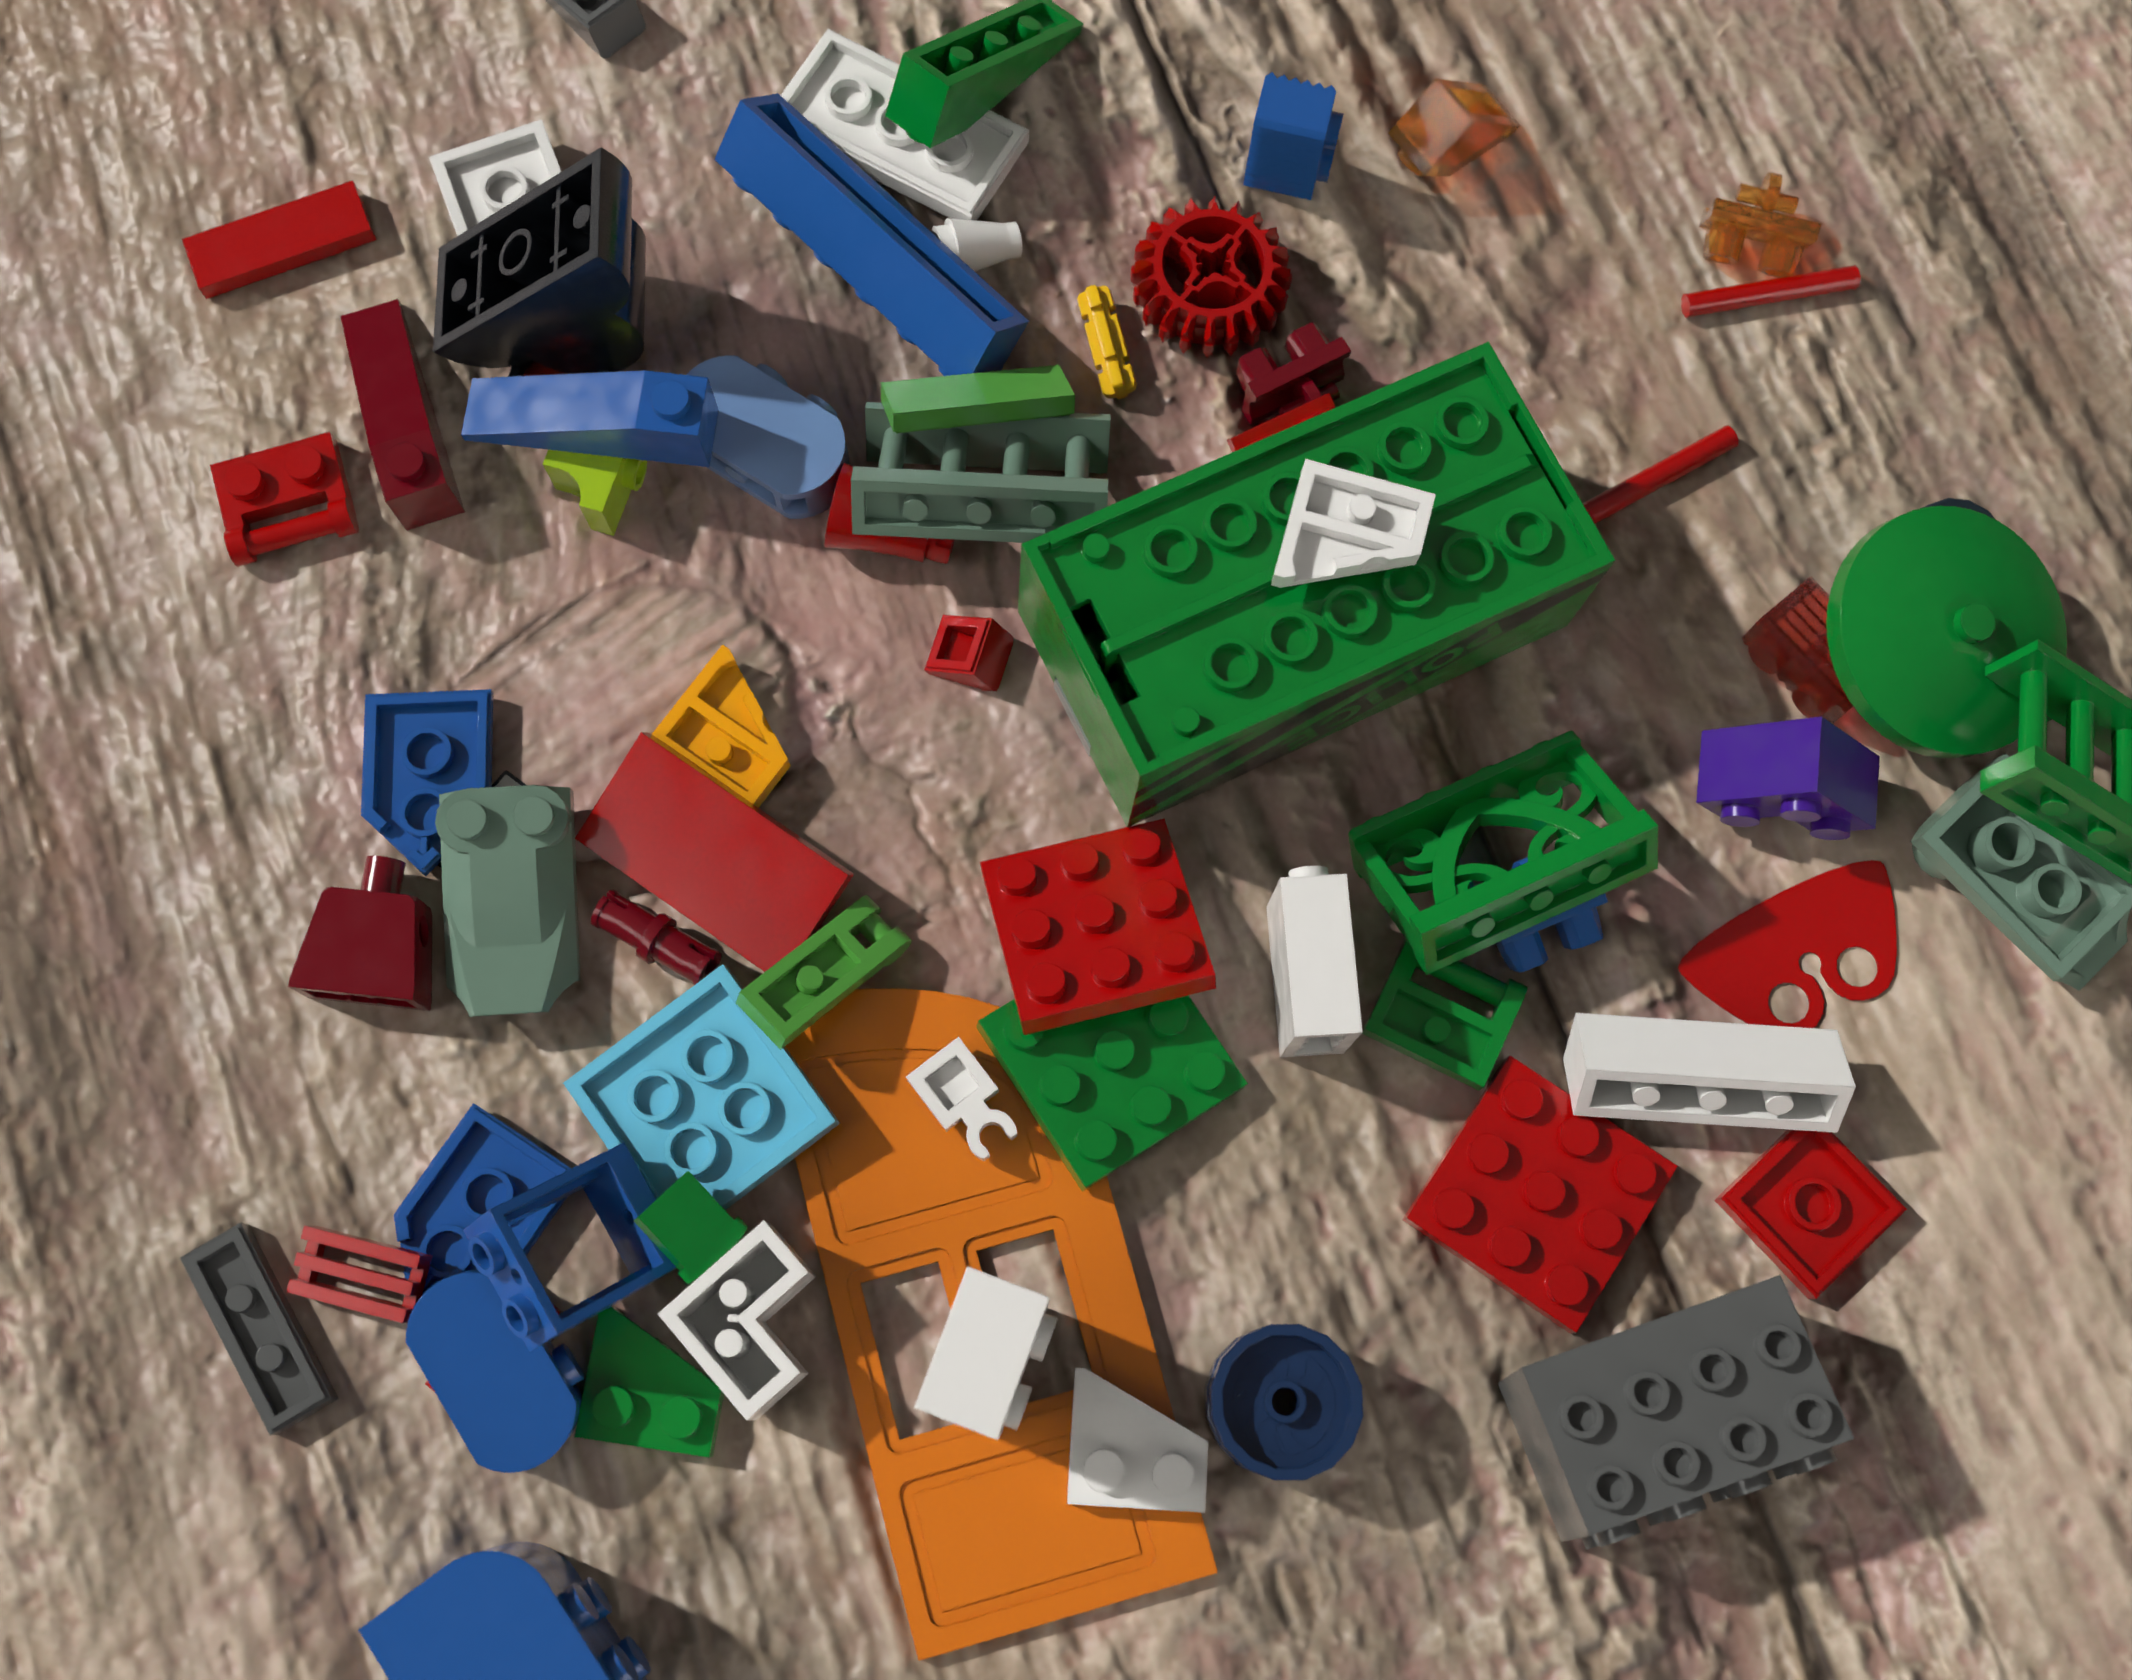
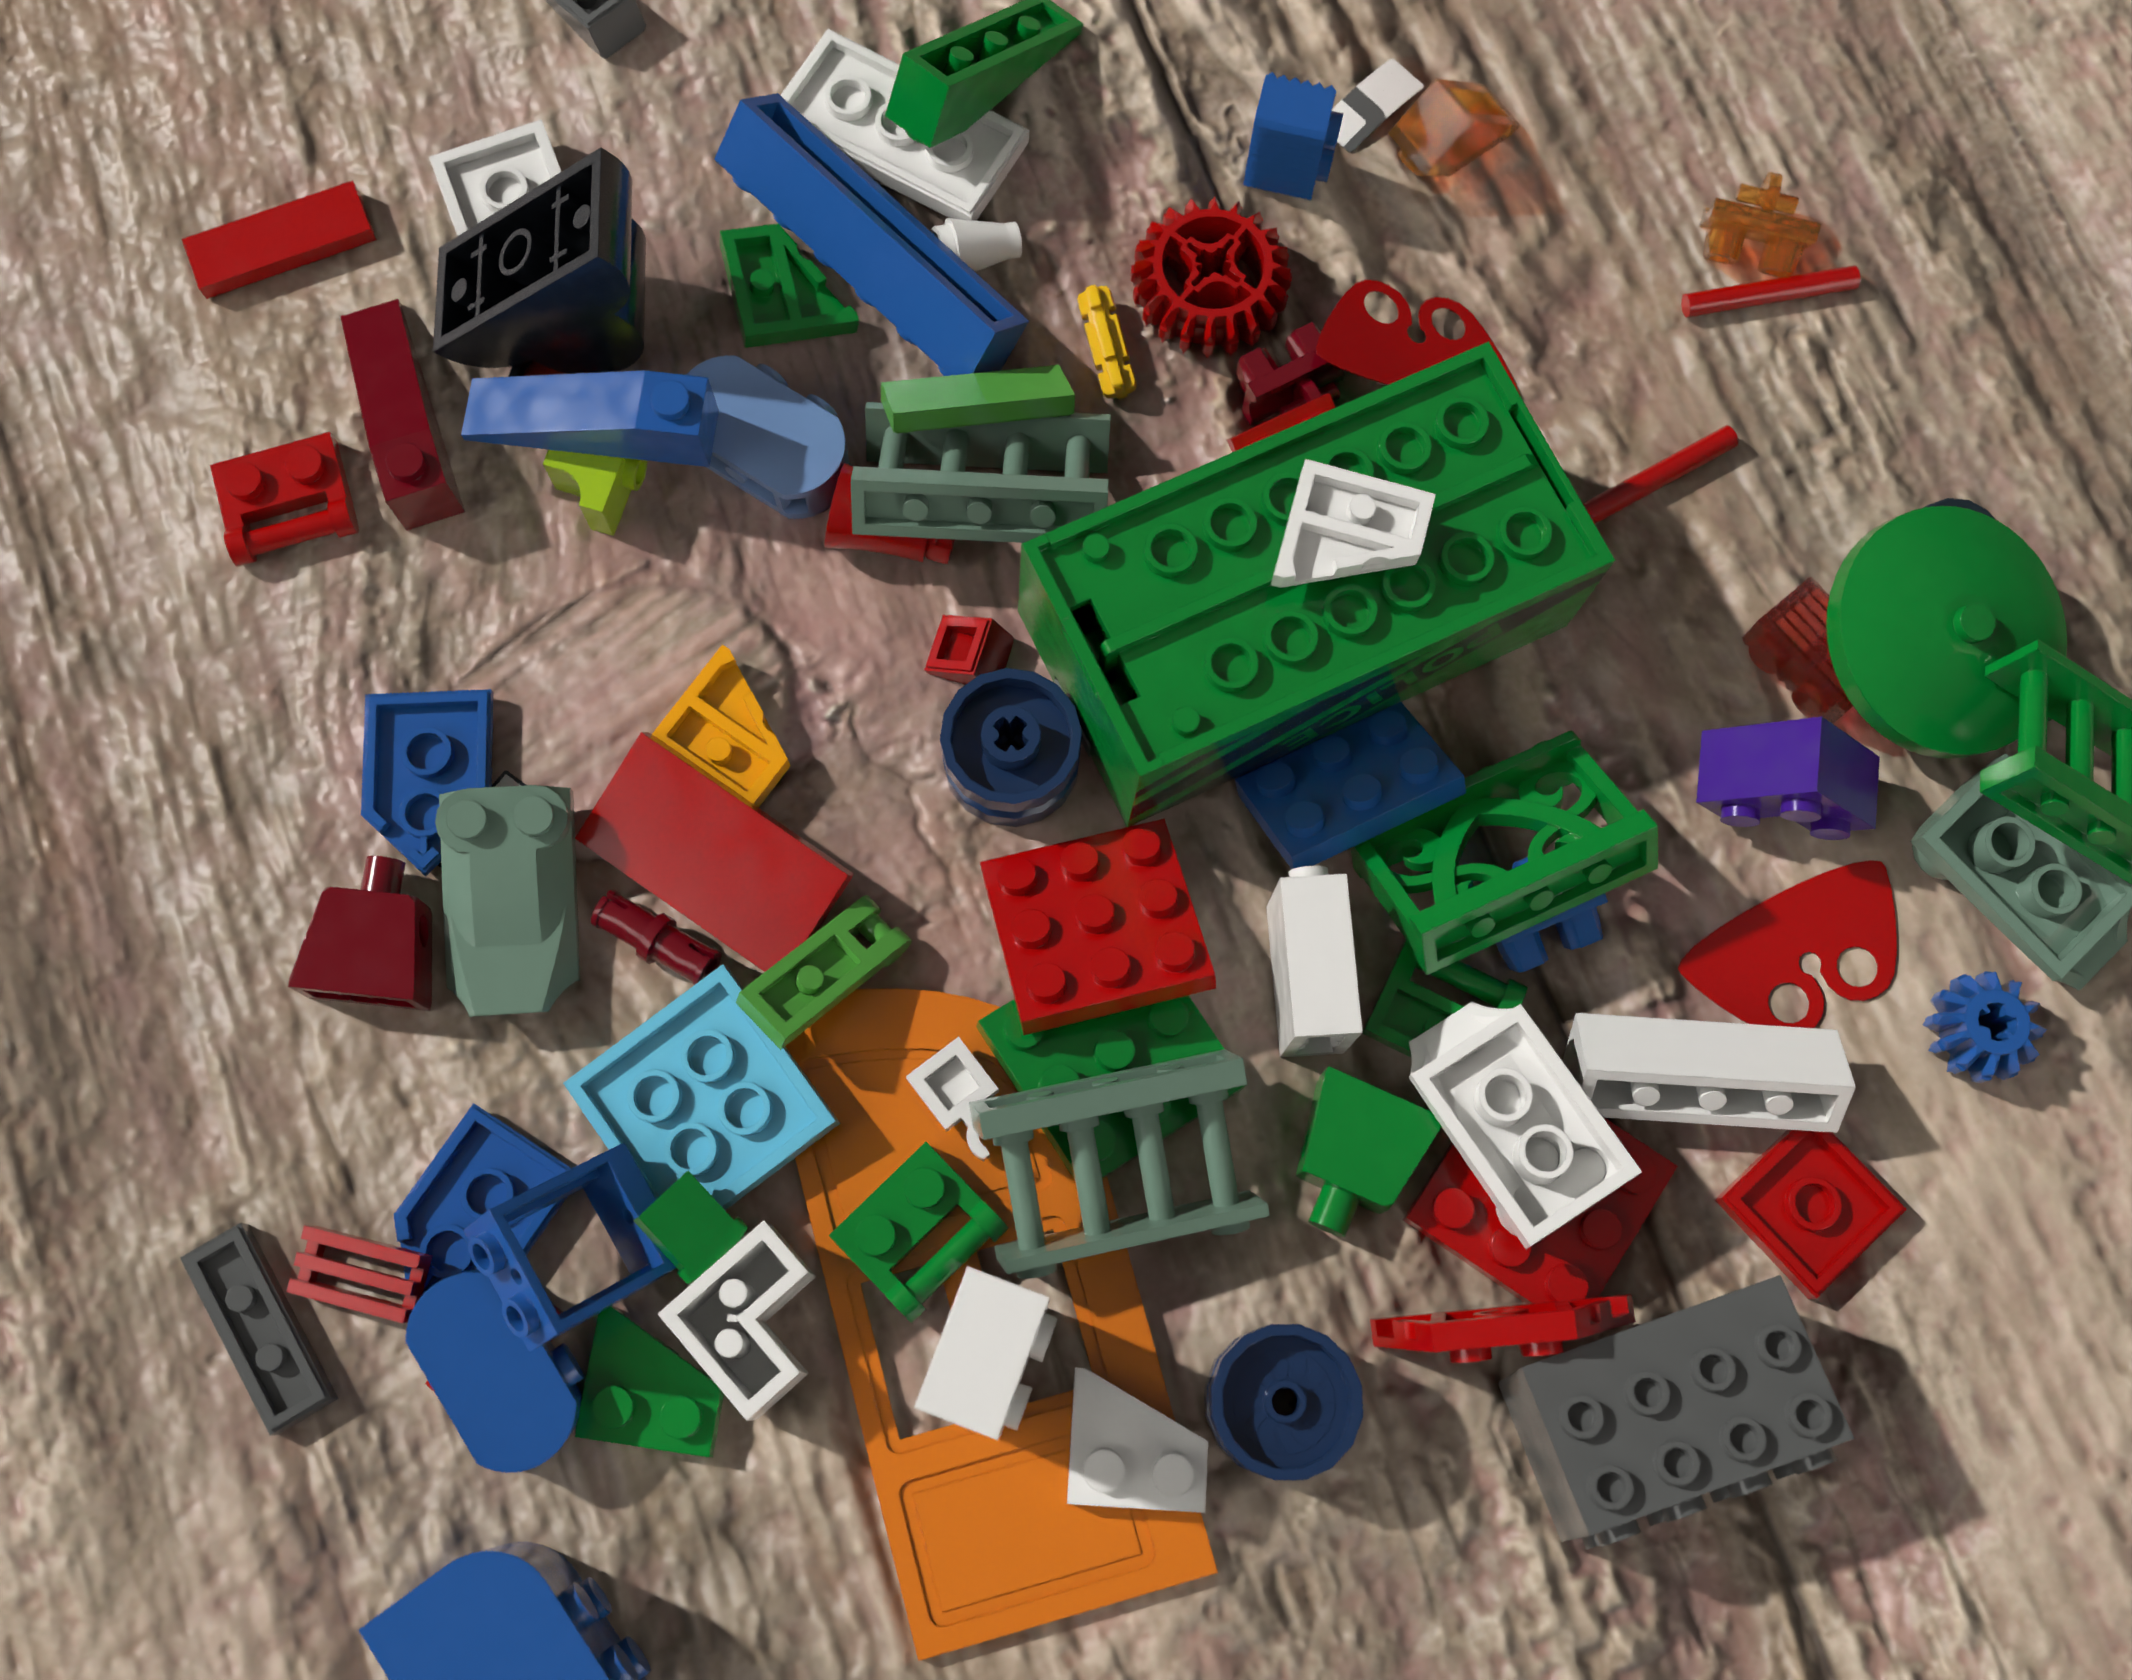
none -> green wing [719,223,859,348]
none -> green plate [828,1142,1009,1324]
none -> dark blue wheel [940,668,1082,827]
none -> sand green fence [969,1049,1270,1279]
none -> blue plate [1235,702,1466,869]
none -> green torso [1296,1066,1442,1238]
none -> red piece [1316,279,1520,395]
none -> white sticker [1332,59,1424,152]
none -> red wing [1370,1294,1636,1363]
none -> white slope [1409,1002,1642,1249]
none -> blue gear [1922,971,2047,1083]

